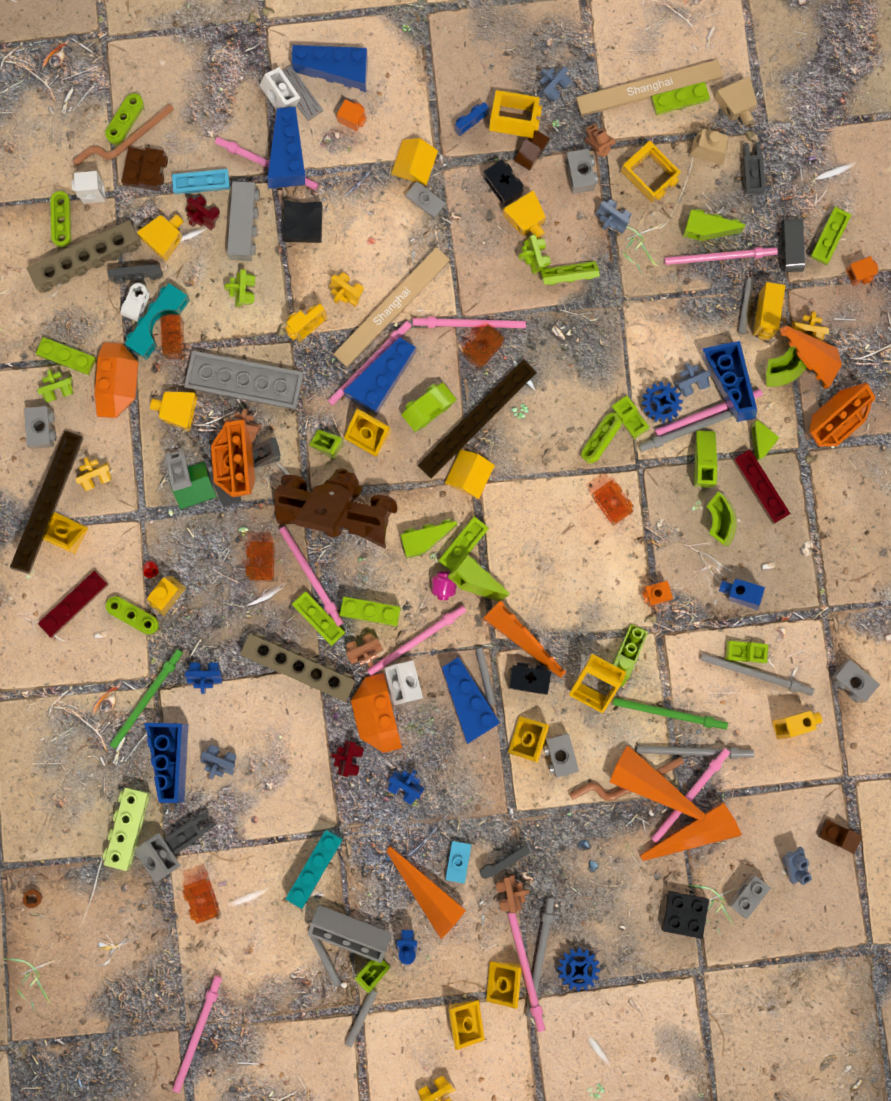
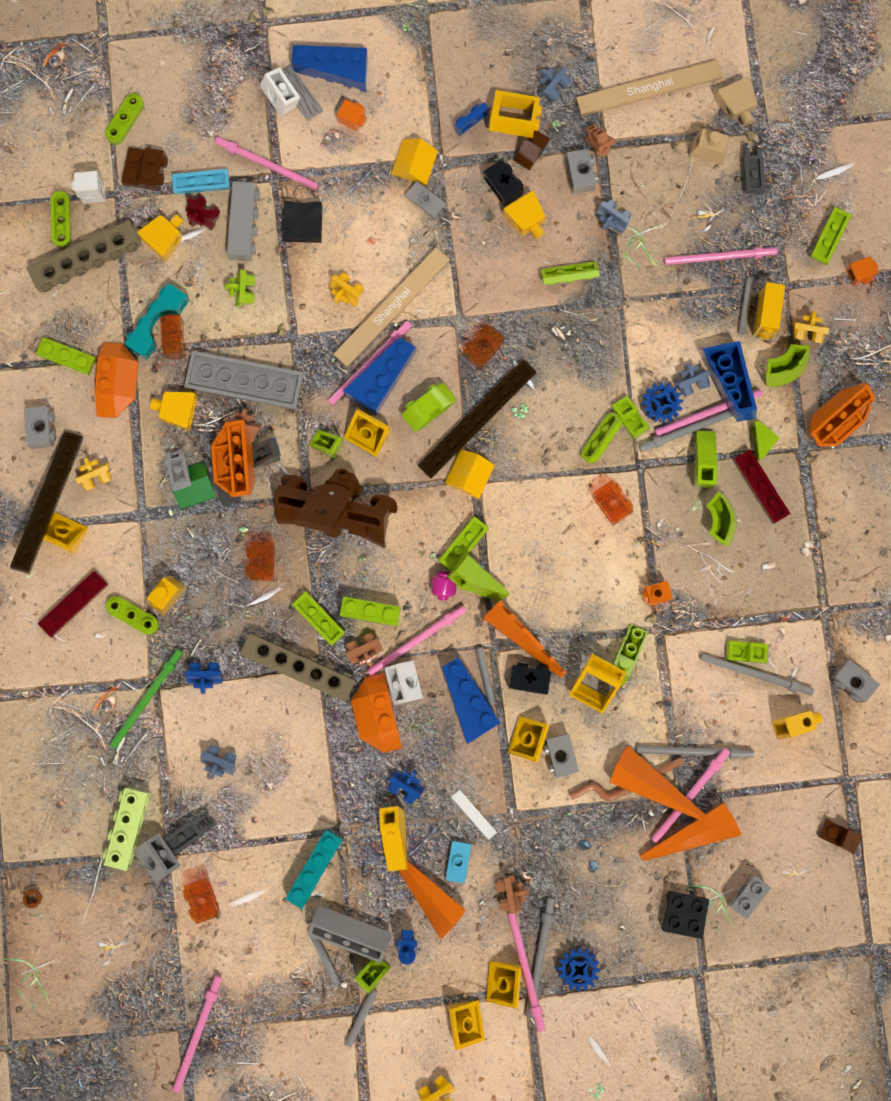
lime hips [37,369,74,403] -> none
nougat piece [72,104,174,166] -> none
dark grey hinge [107,264,163,284] -> none
white piece [120,283,150,322] -> none
red hinge [143,561,159,578] -> none
blue wedge [144,722,189,803] -> none
blue wedge [267,106,305,189] -> none
bright pink bar [279,526,344,627] -> none
yellow plate [284,304,328,343] -> none
dark red hips [330,740,364,777] -> none
lime slope [401,519,457,559] -> none
bright pink bar [413,316,526,329] -> none
dark grey hinge [480,844,530,879] -> none
lime hips [518,235,551,274] -> none
bright green bar [612,697,728,730] -> none
yellow window [621,141,681,203] -> none
lime plate [651,82,710,116] -> none
lime slope [683,209,746,241] -> none
blue torso [719,579,765,610] -> none
orange wedge [780,326,842,389] -> none
dark grey beam [781,219,805,272] -> none
sand blue hips [782,846,812,885] -> none
none -> yellow slope [379,806,408,872]
none -> white sticker [451,790,497,840]

